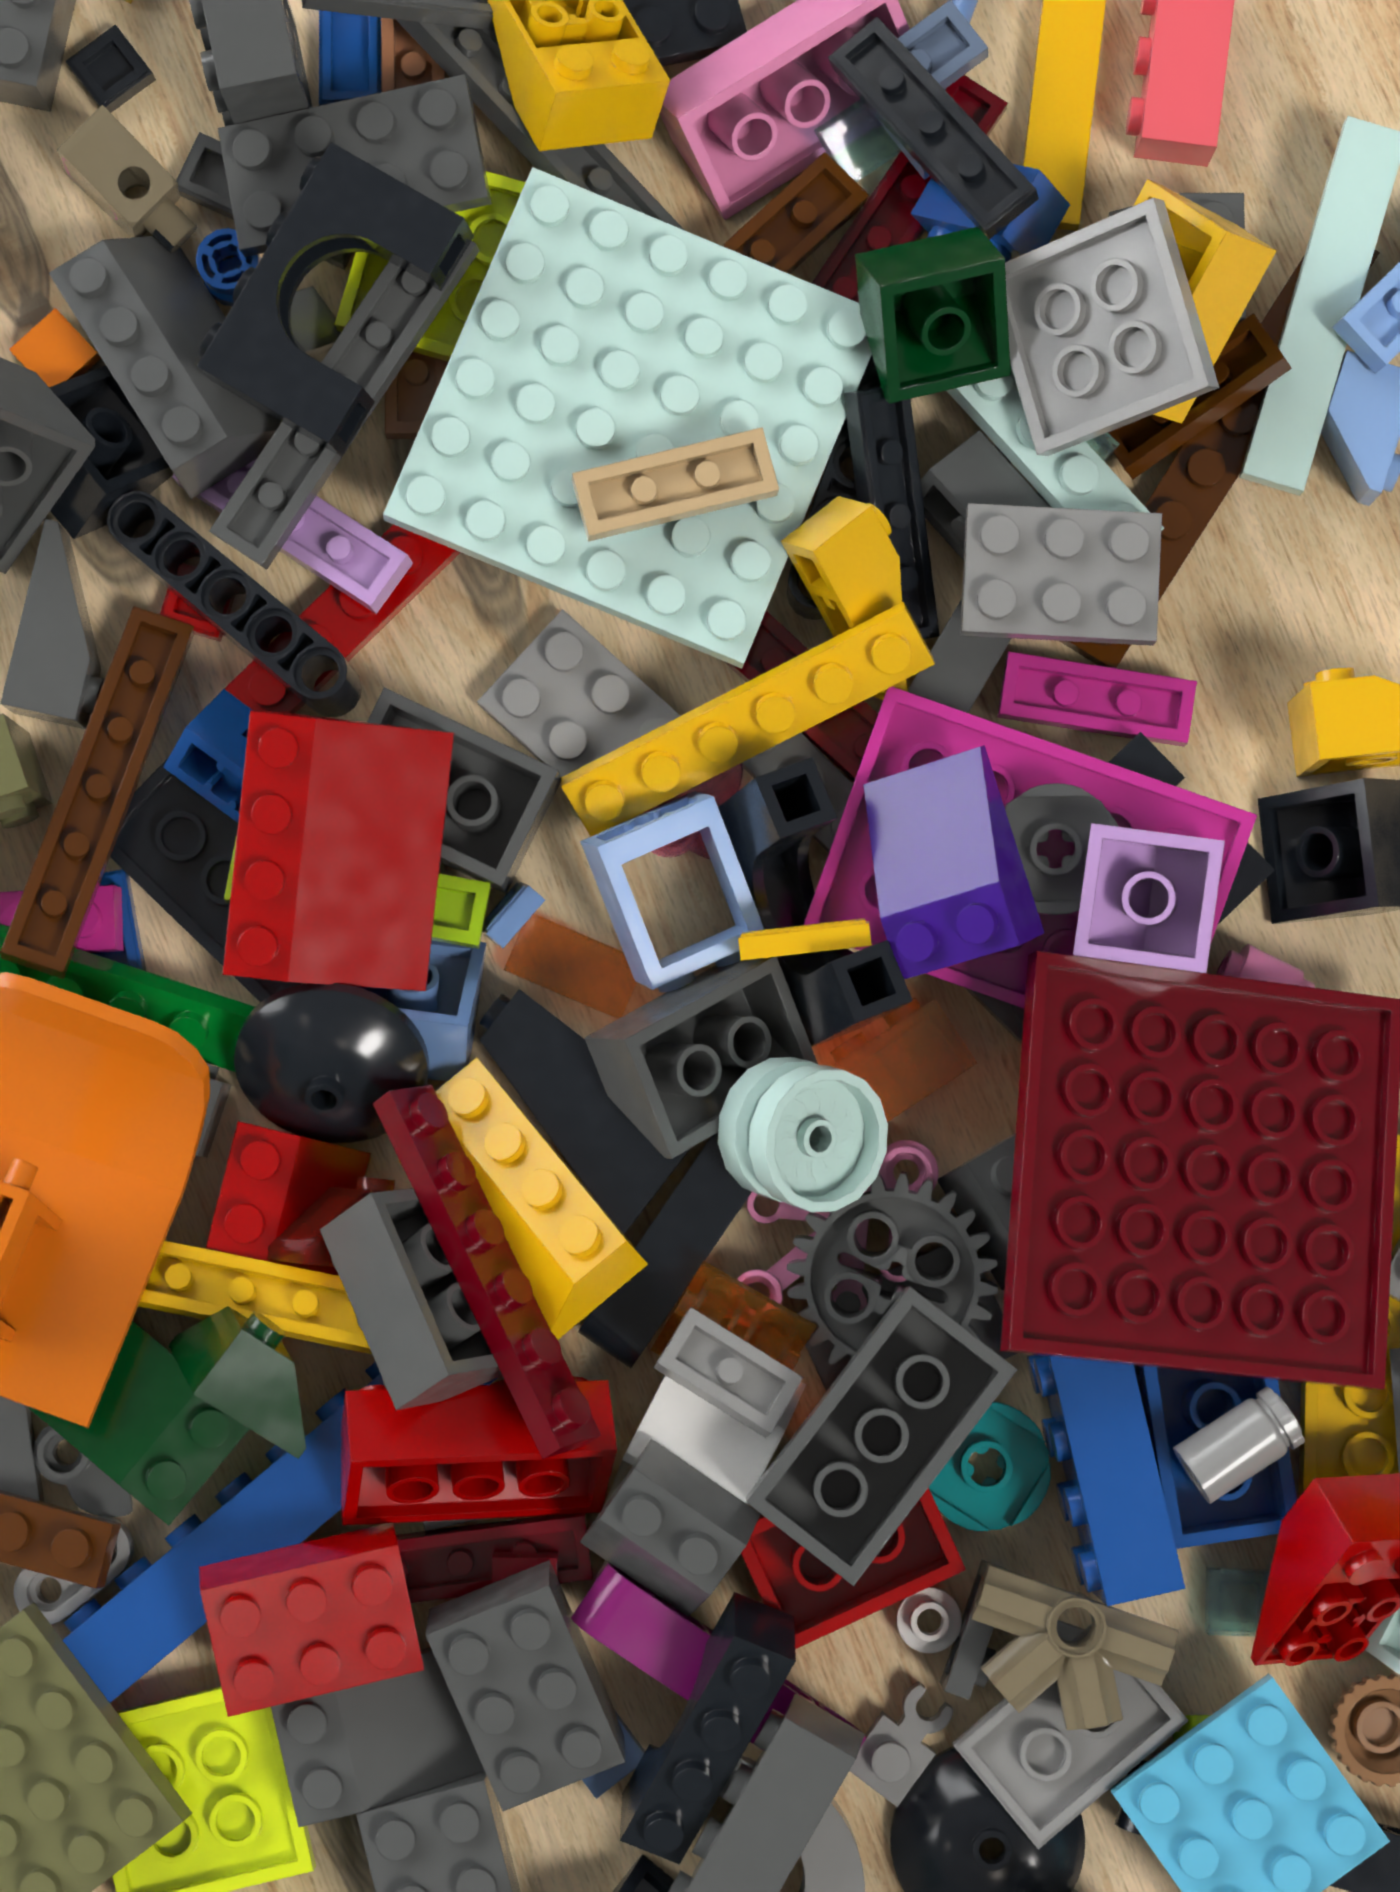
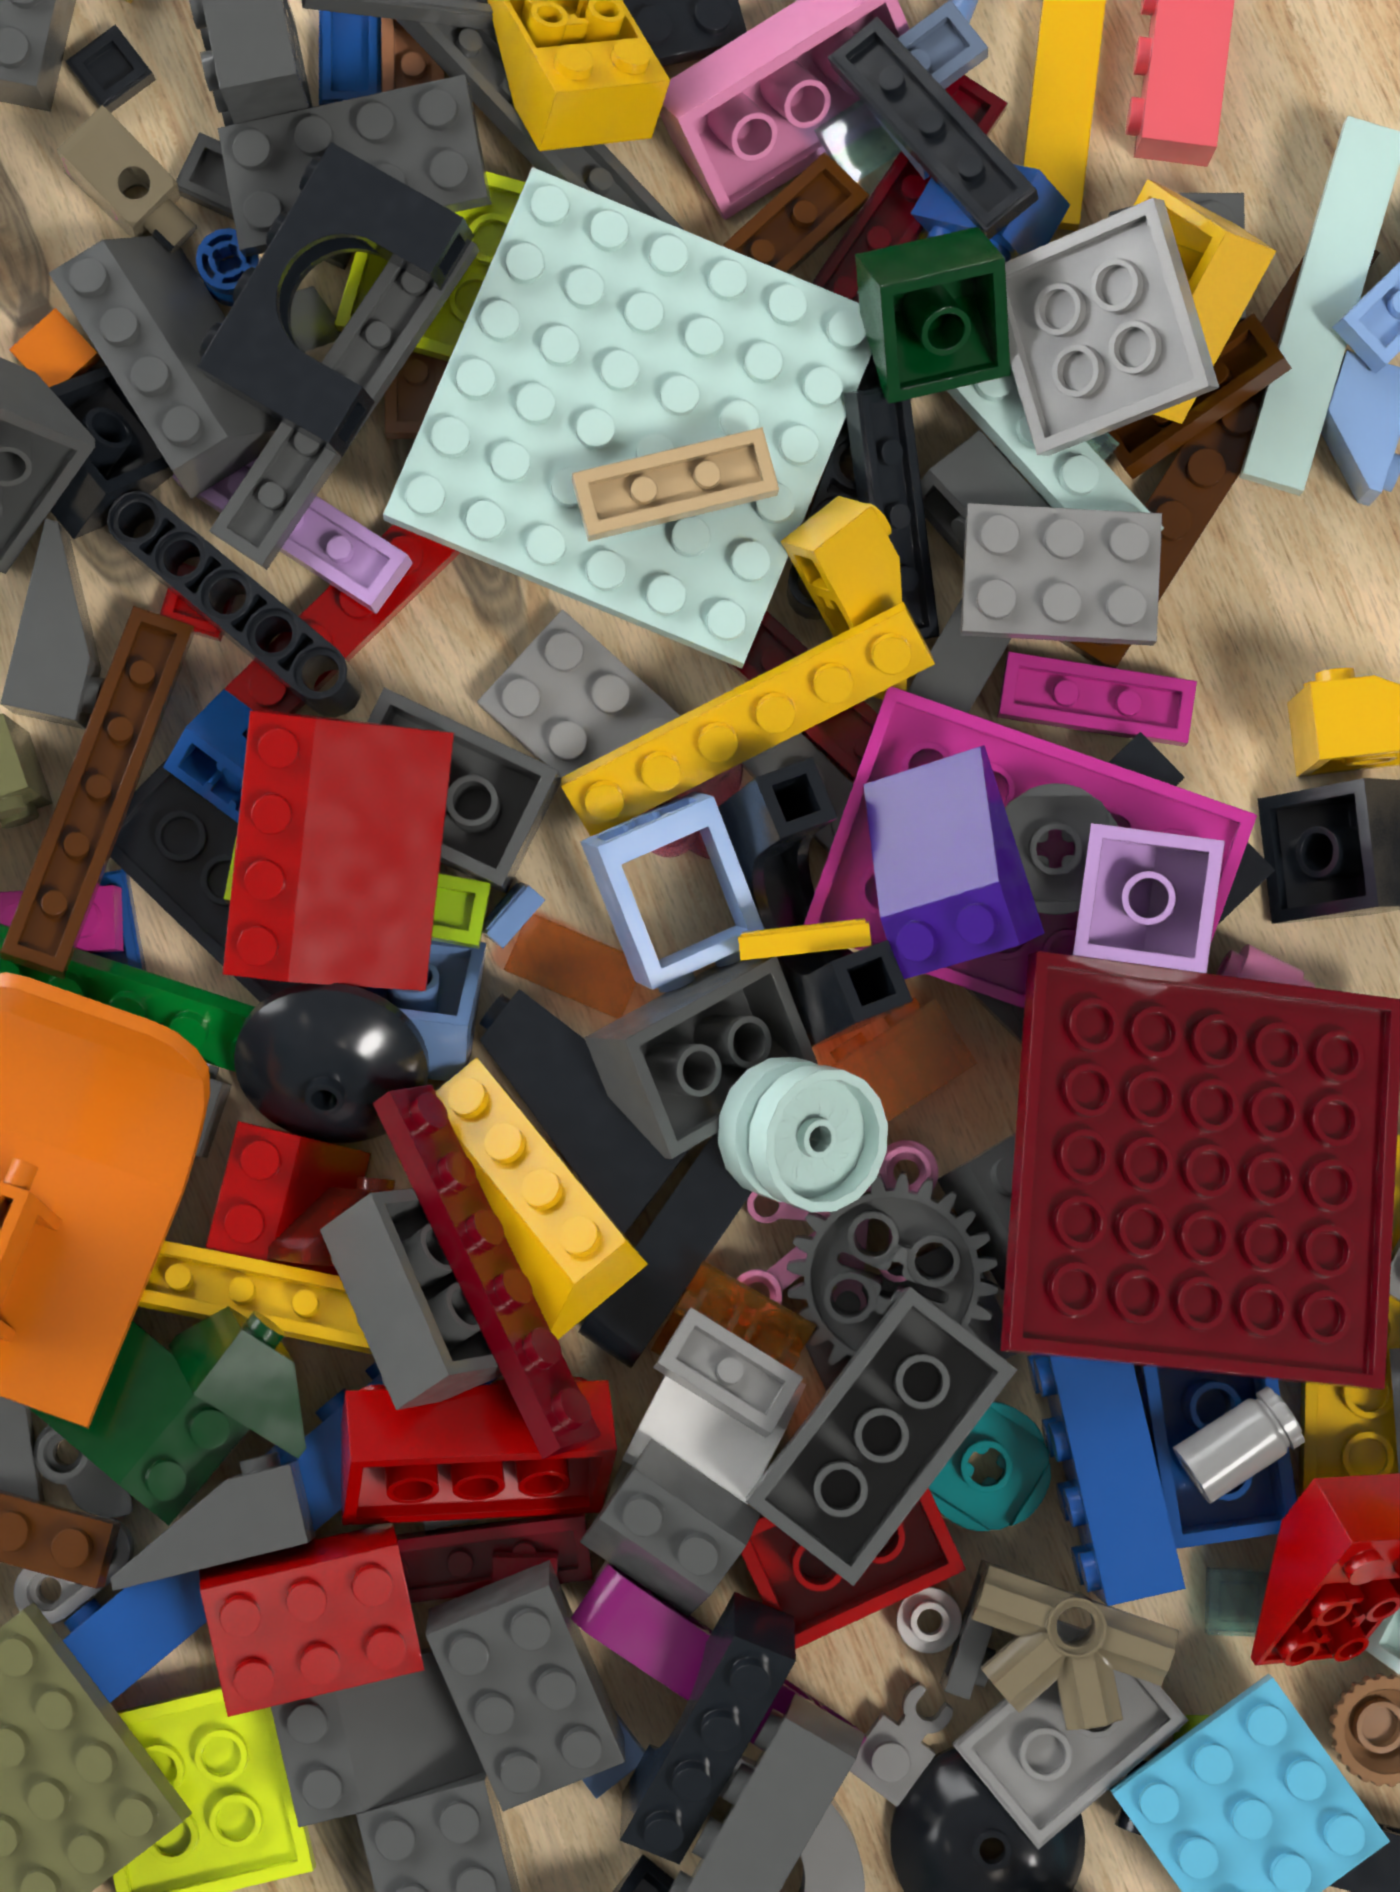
none -> dark grey slope [110,1452,316,1591]

